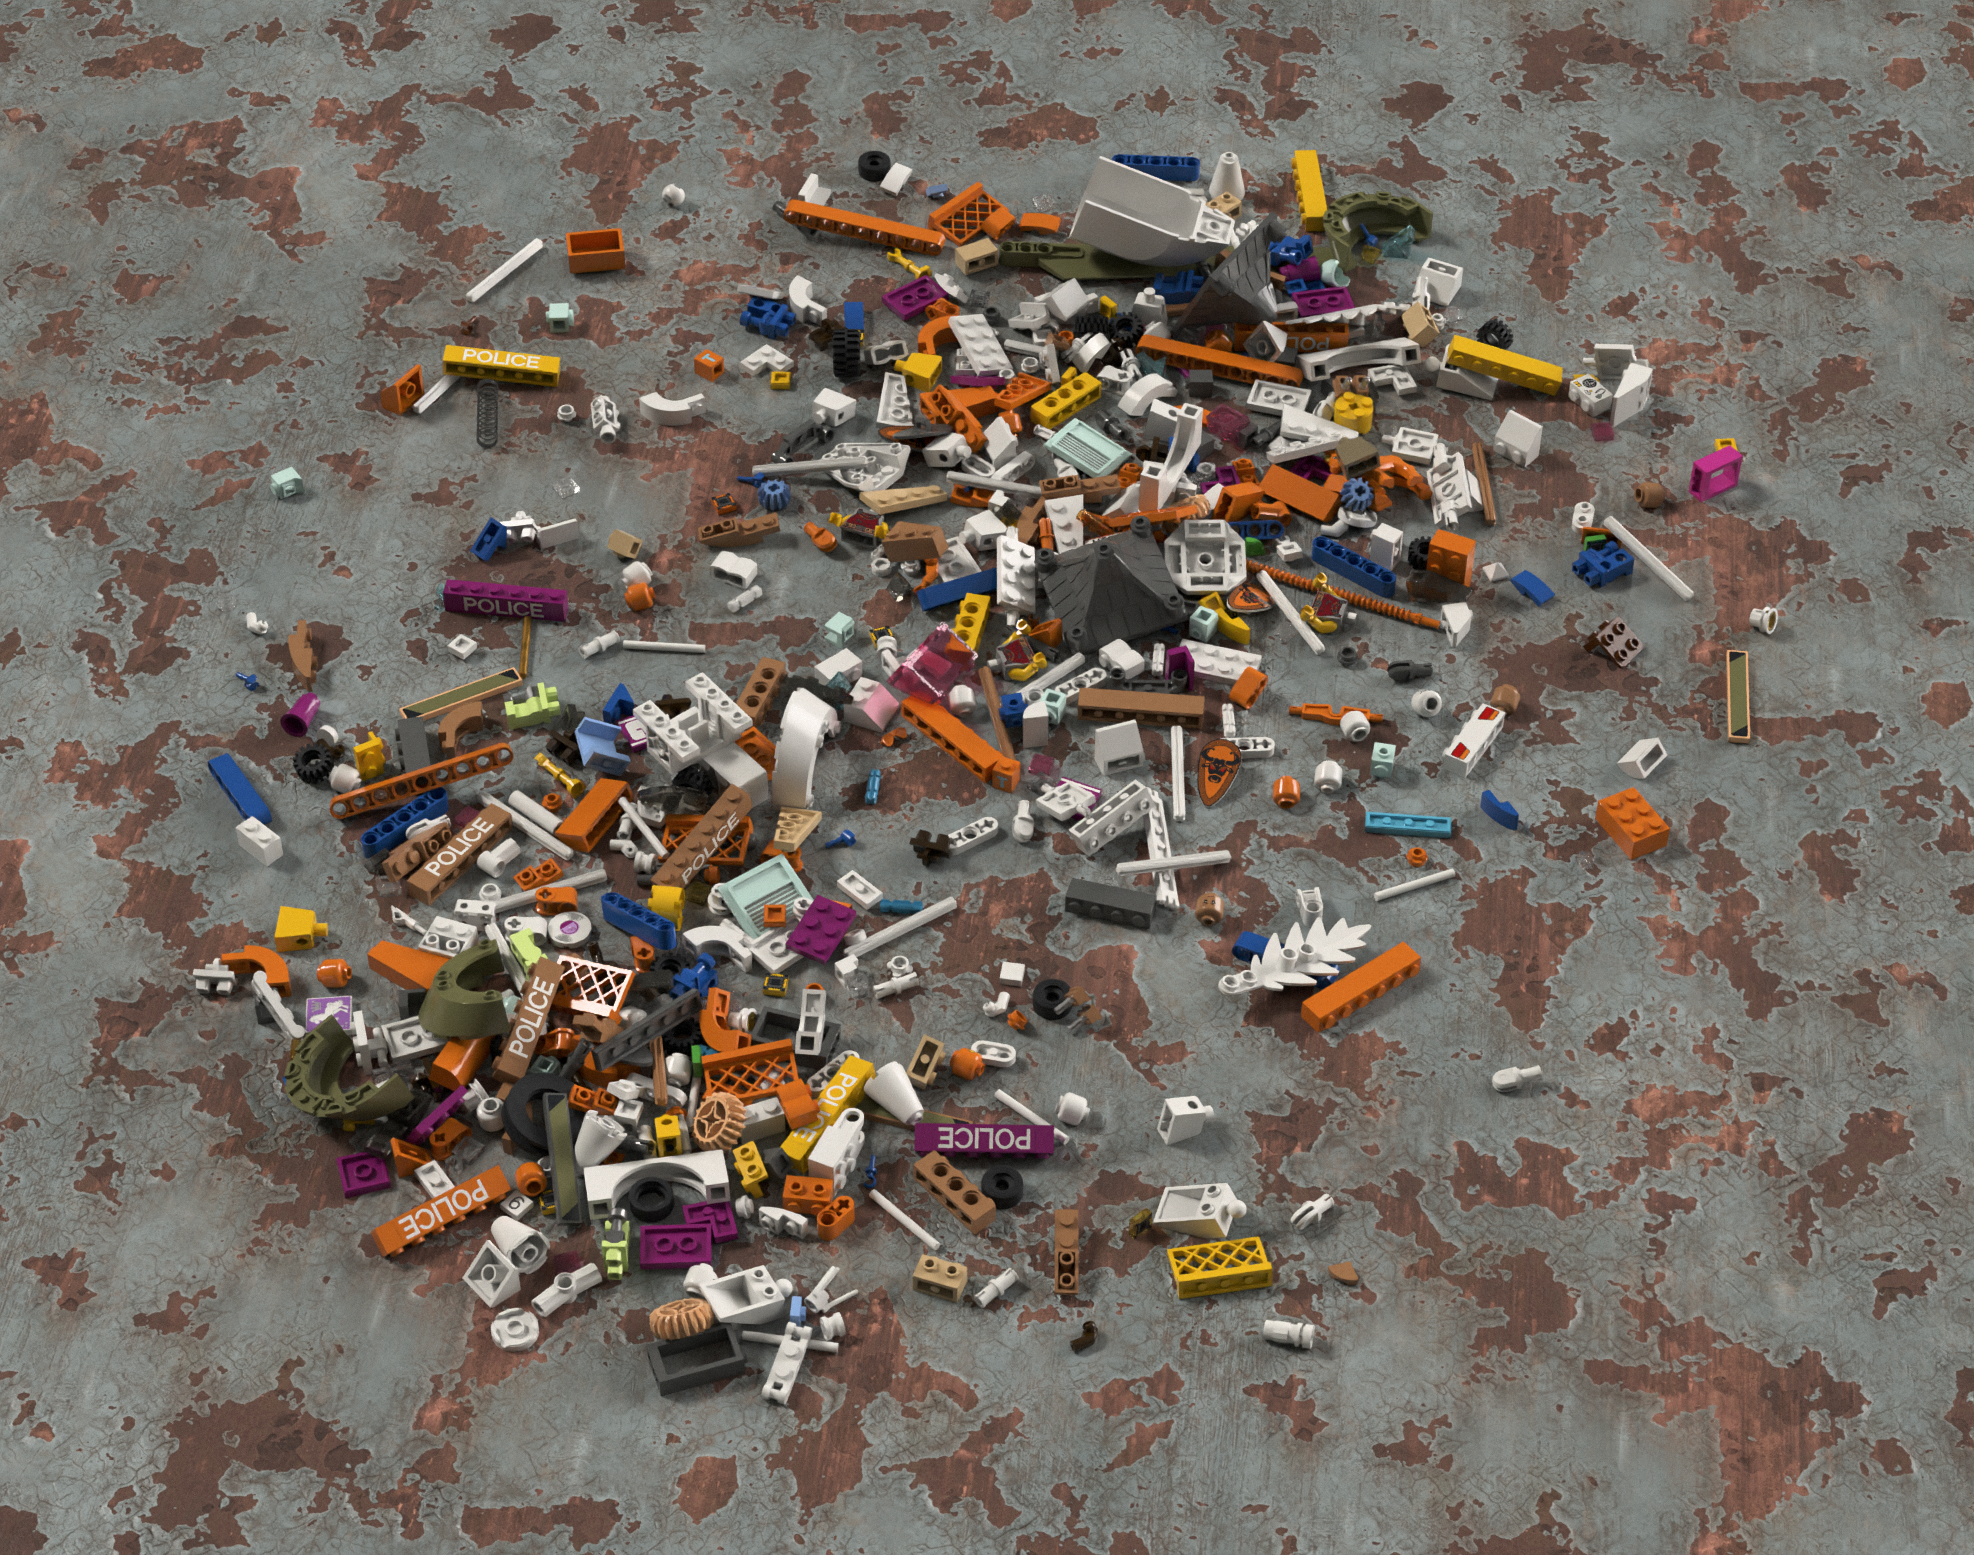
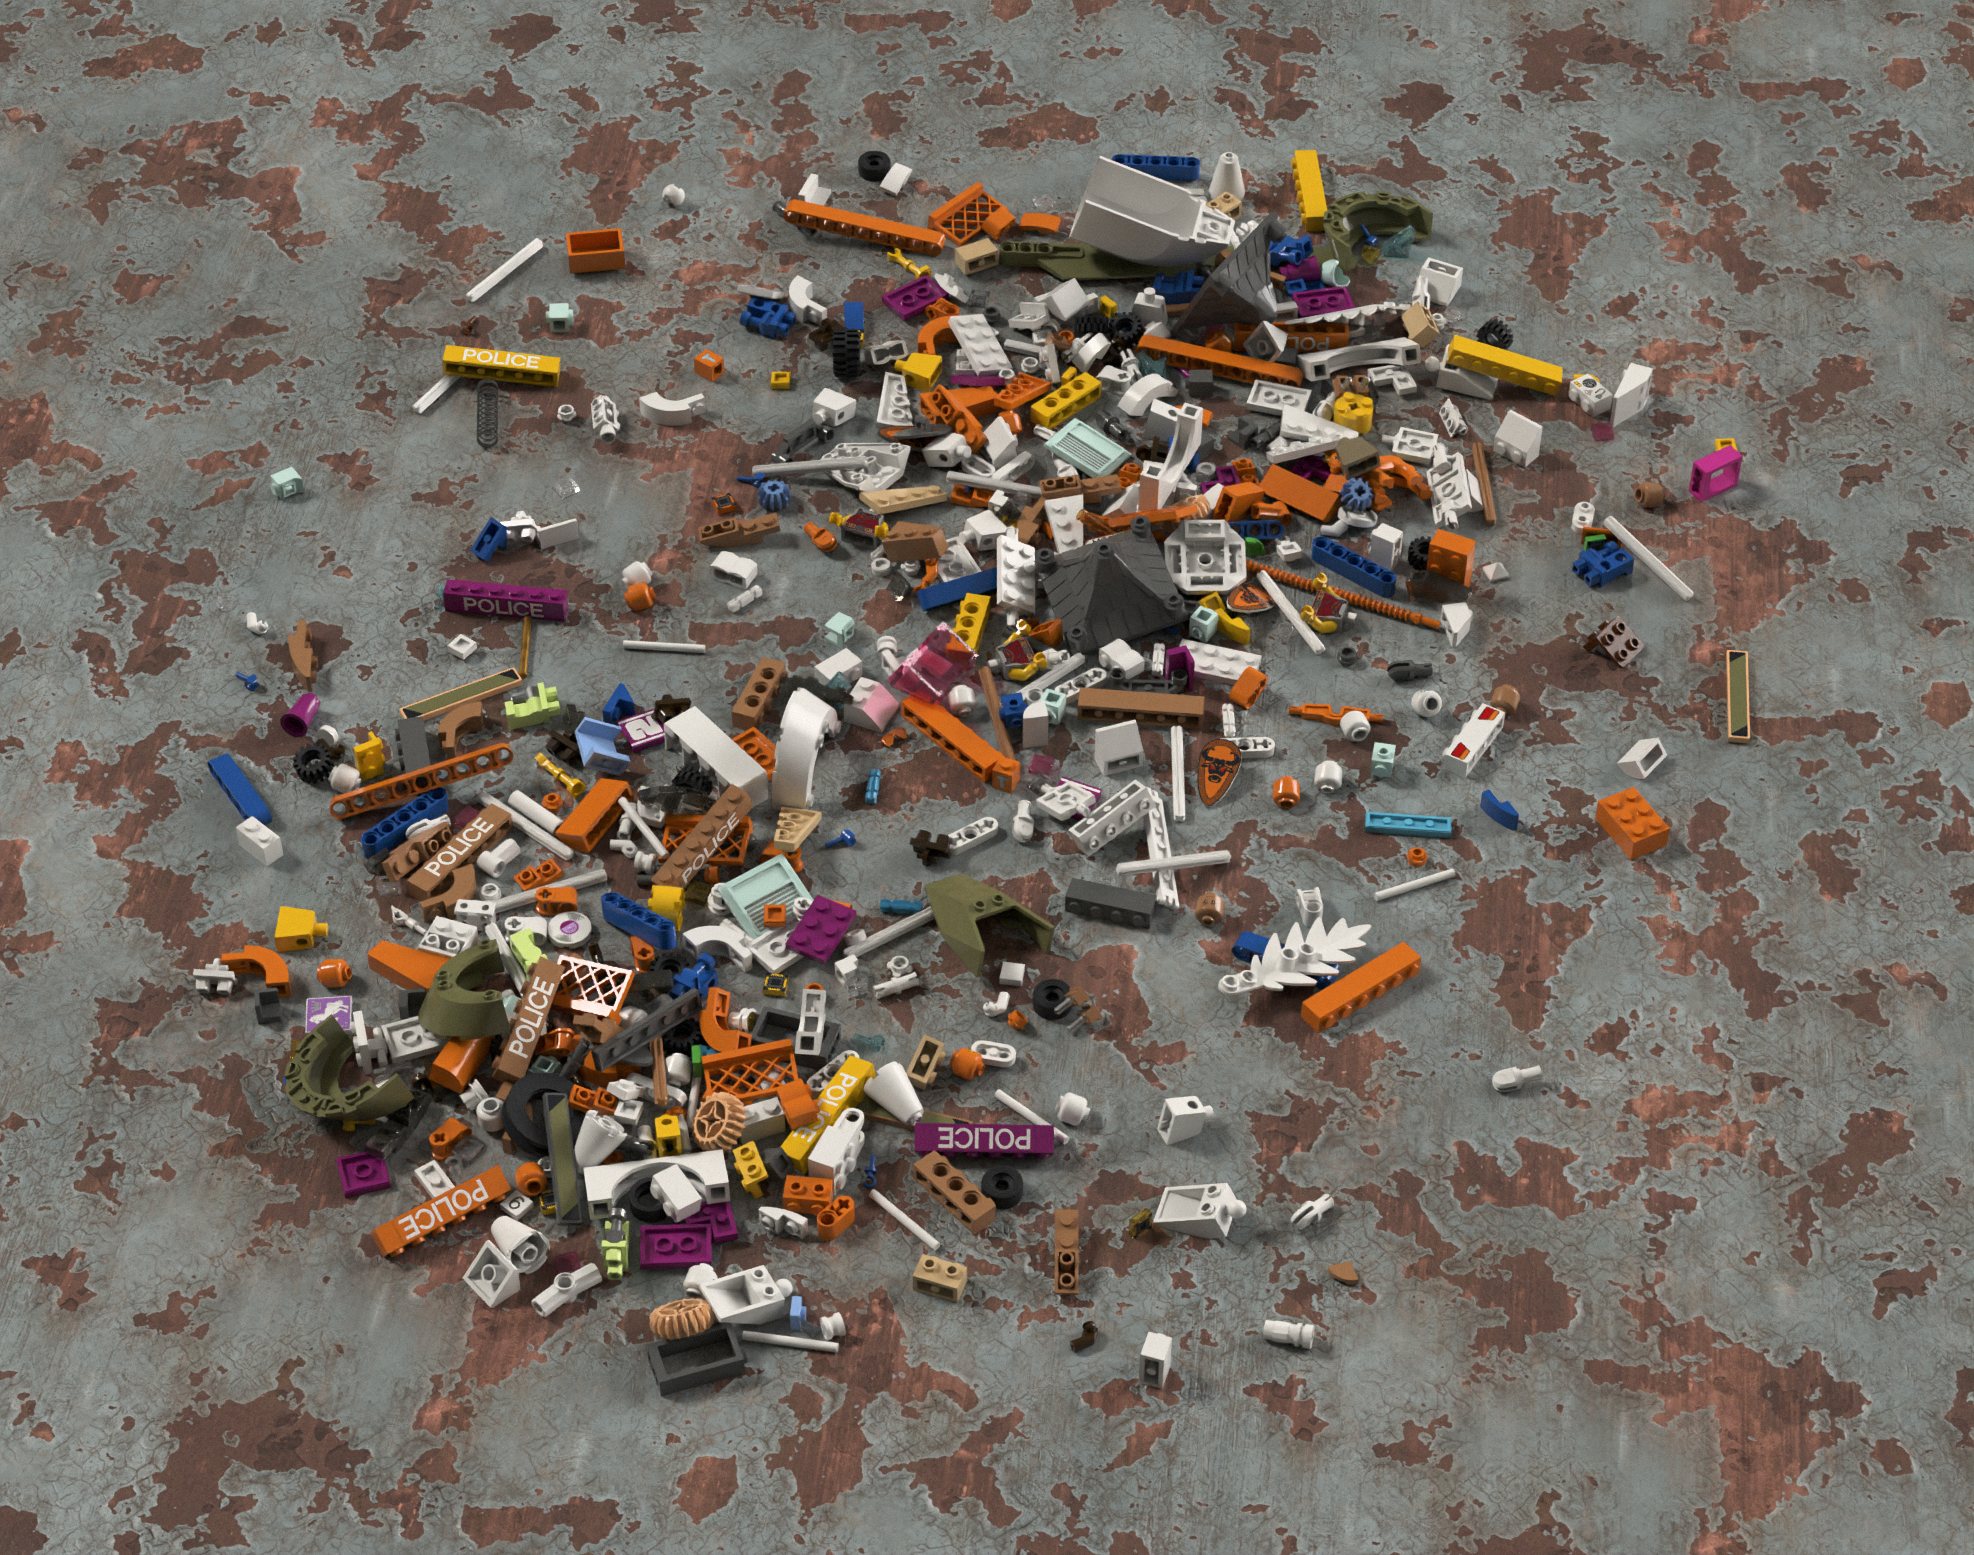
white plate [251,971,305,1045] -> none
orange slope [380,364,425,416] -> none
orange slope [390,1137,432,1178] -> none
magenta plate [405,1085,468,1146] -> none
white tile [491,1308,539,1352] -> none
white pin [579,630,620,659] -> none
tan brick [607,529,643,559] -> none
white piece [633,672,753,775] -> none
white plate [736,1195,754,1219] -> none
white plate [740,344,794,376] -> none
white plate [761,1322,812,1405] -> none
white plant [804,1266,858,1313] -> none
white plate [837,870,883,910] -> none
tile [869,626,894,649] -> none
light blue plate [926,183,948,198] -> none
white pin [973,1268,1019,1308] -> none
orange axle [1039,518,1055,552] -> none
yellow fence [1167,1236,1272,1299] -> none
clear pink bracket [1206,403,1250,444] -> none
blue slope [1510,570,1555,607] -> none
white plate [1583,344,1649,380] -> none
white piece [1749,607,1778,634] -> none
none -> medium nougat arch [420,864,477,922]
none -> white brick [650,1164,702,1223]
none -> clear light blue hand [855,1033,885,1052]
none -> olive windscreen [924,873,1055,978]
none -> white arm [1038,649,1070,671]
none -> white brick [1139,1332,1172,1389]
none -> white hinge [1439,399,1468,438]

